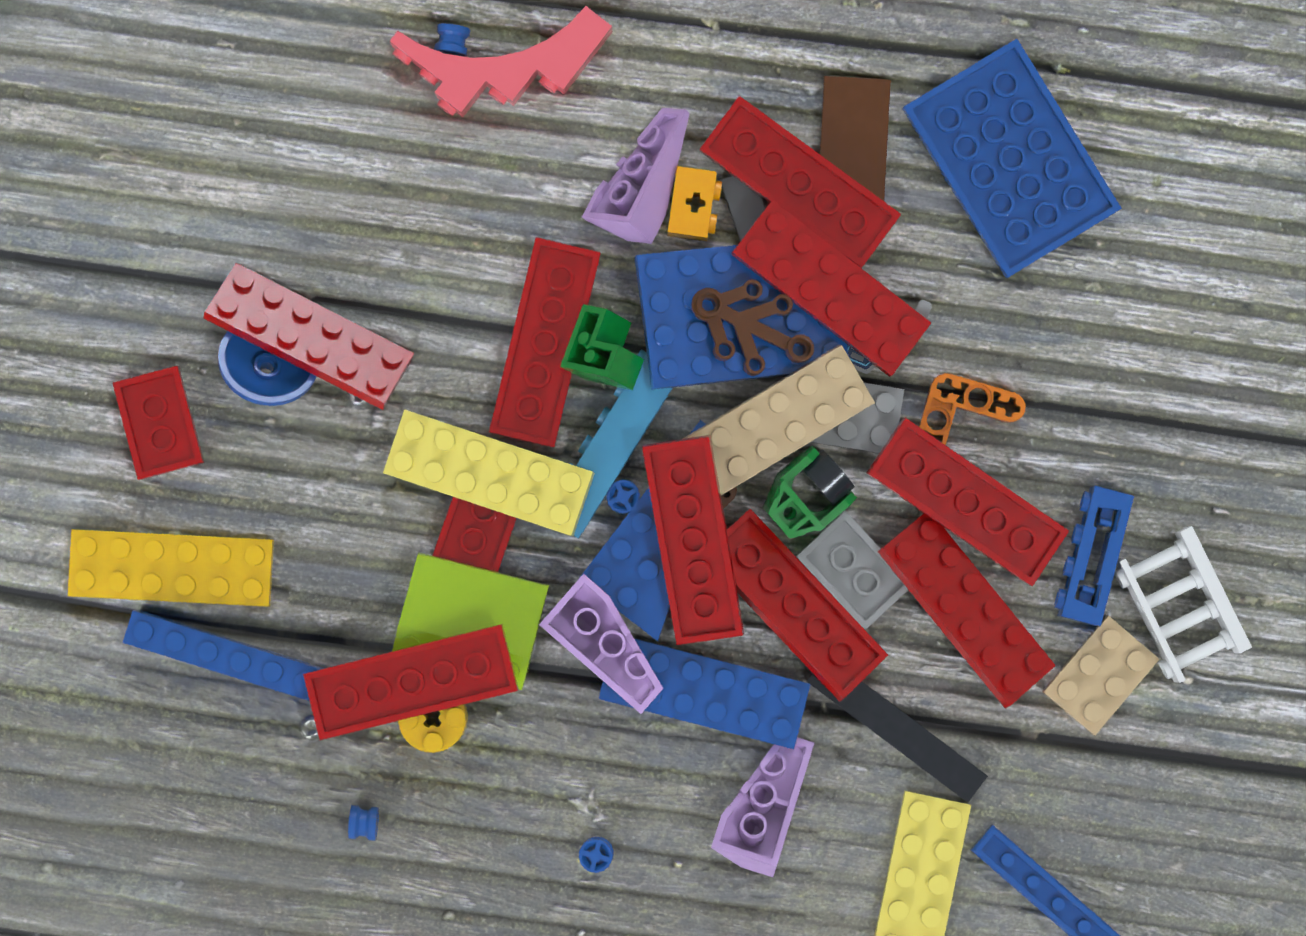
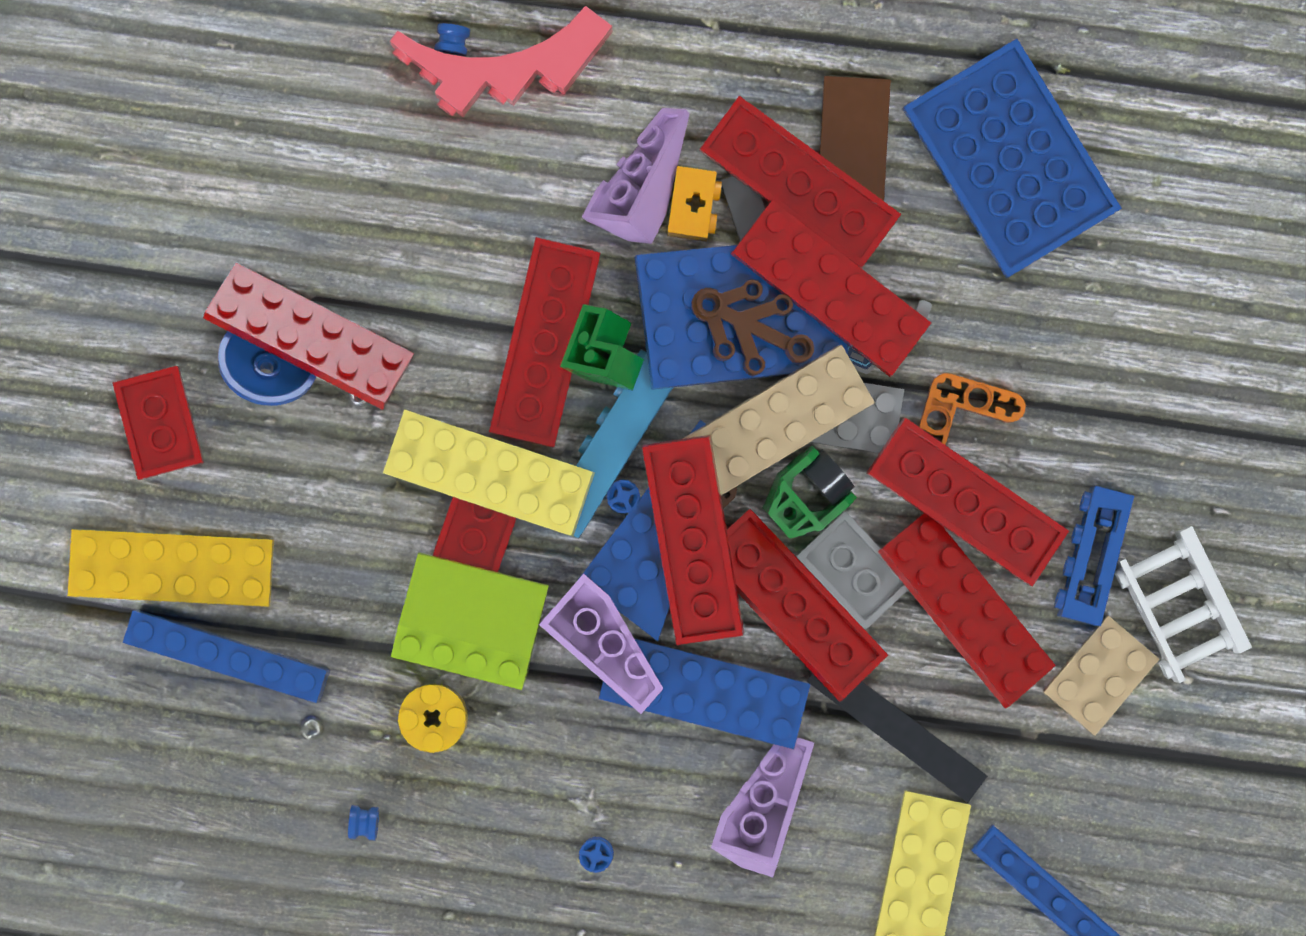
red plate [303,624,519,740] -> none

